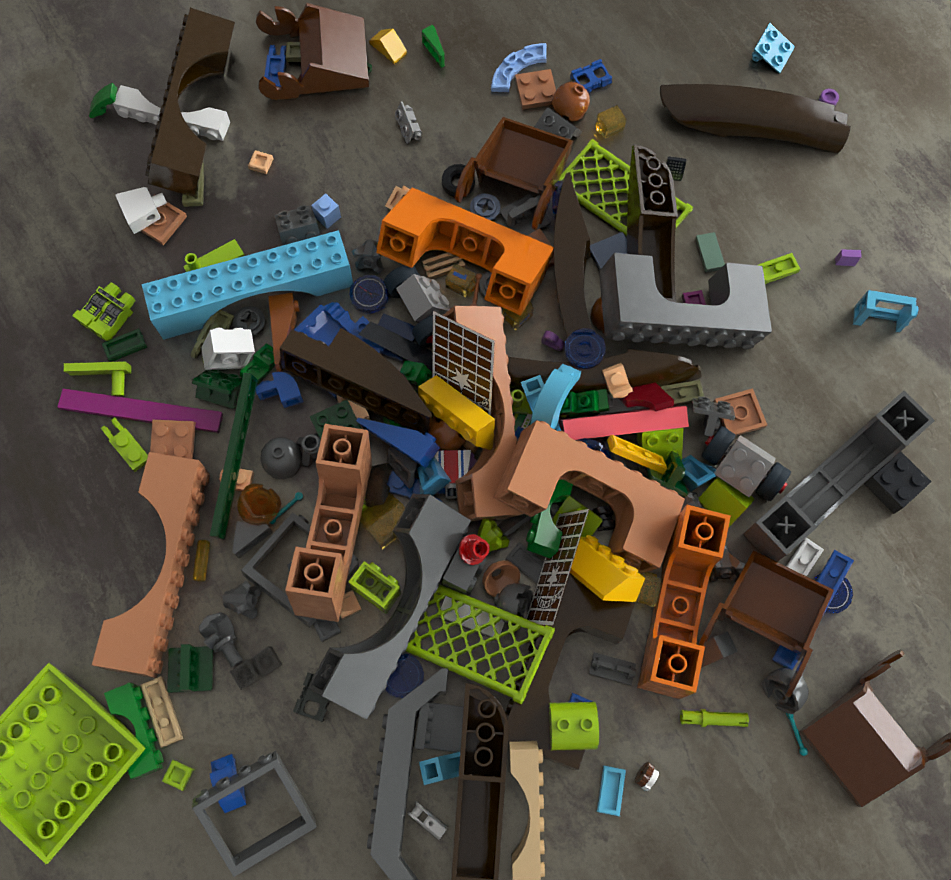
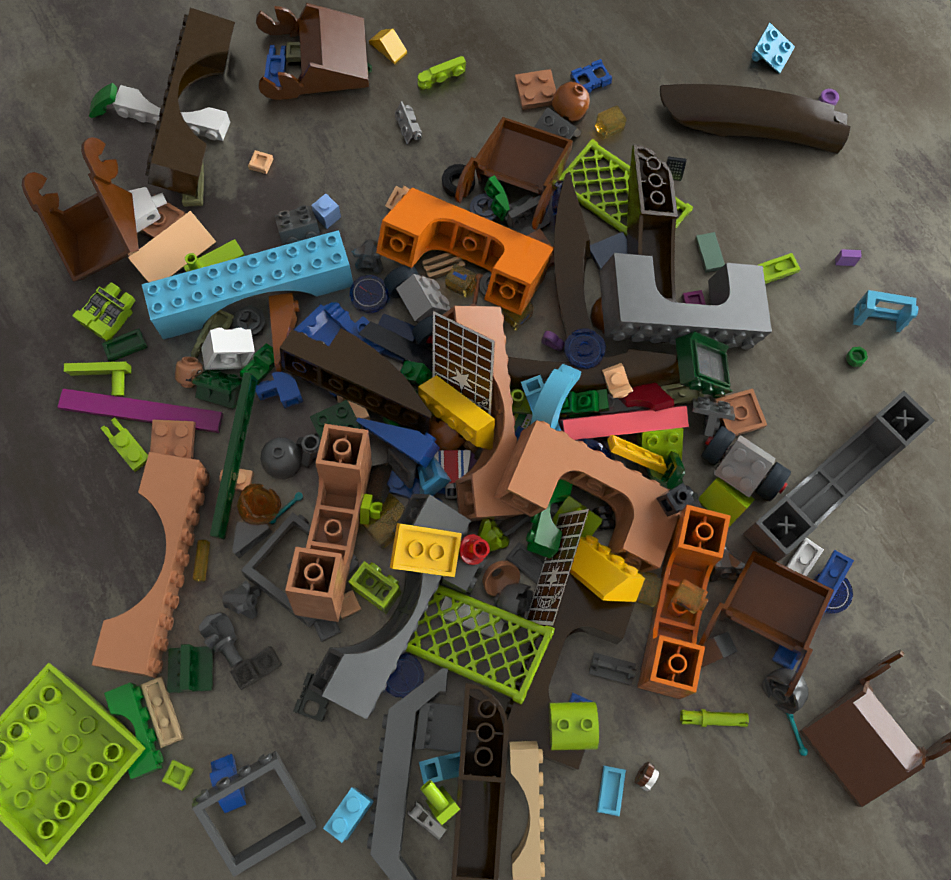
green slope [422,25,445,68] -> none
light blue tile [491,43,546,92] -> none
dark azure slope [681,455,716,492] -> none
black brick [864,452,932,514] -> none
none -> reddish brown piece [21,137,139,282]
none -> light nougat tile [128,211,216,283]
none -> nougat head [175,356,203,388]
none -> medium azure window [323,787,374,843]
none -> lime tile [360,494,382,525]
none -> yellow plate [390,523,462,577]
none -> lime hinge [417,56,466,89]
none -> lime piece [420,780,460,825]
none -> green slope [484,175,509,221]
none -> black brick [656,483,694,517]
none -> clear yellow brick [671,579,708,614]
none -> dark green window [675,331,733,398]
none -> green tile [846,346,868,367]

